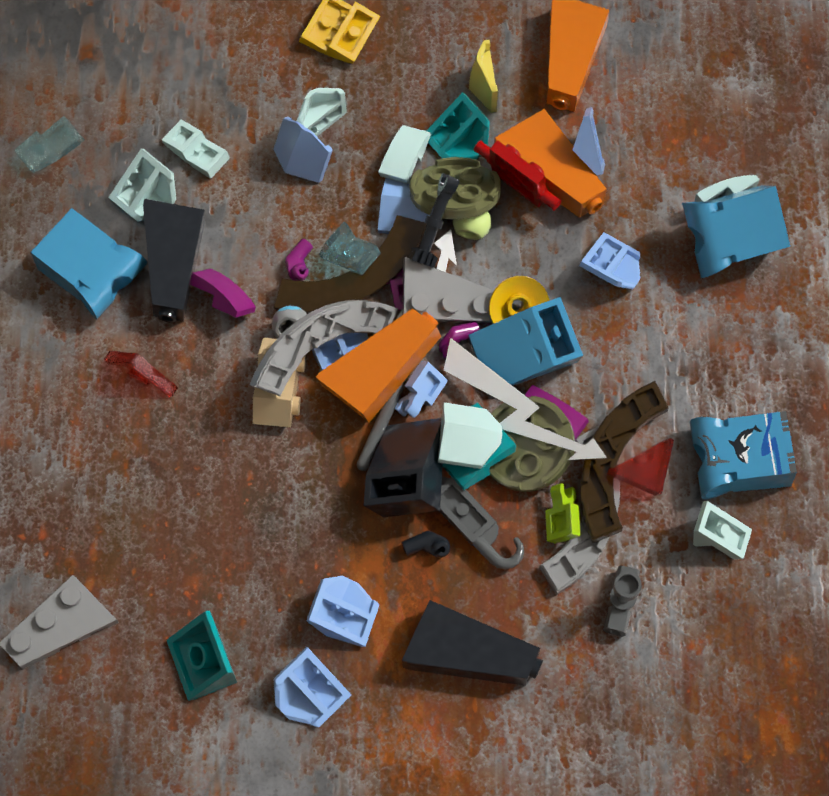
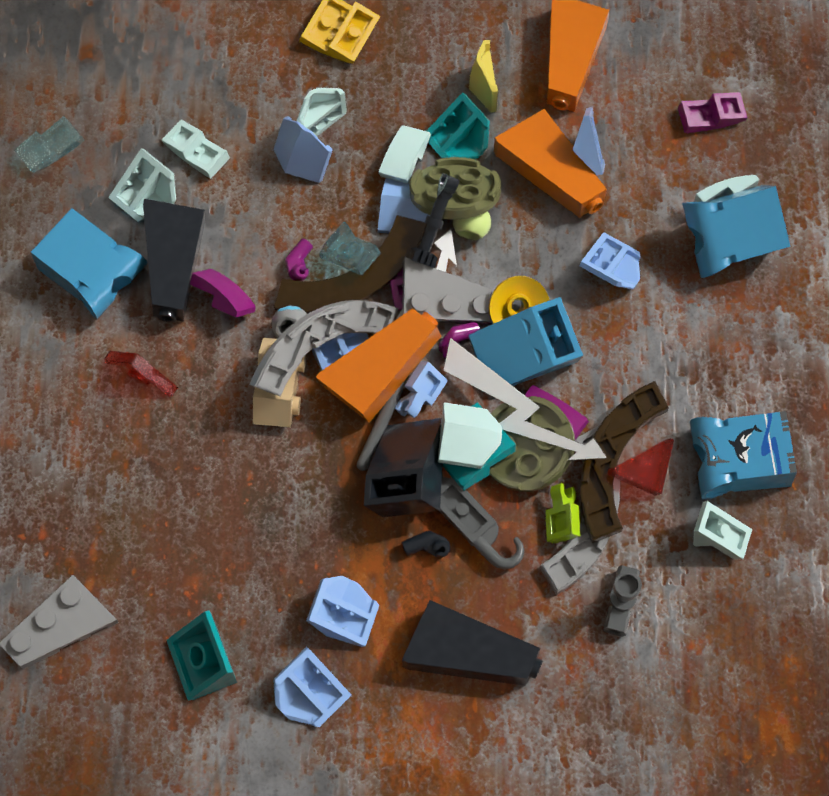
red plate [473,140,562,211] -> none
none -> magenta slope [677,92,748,133]

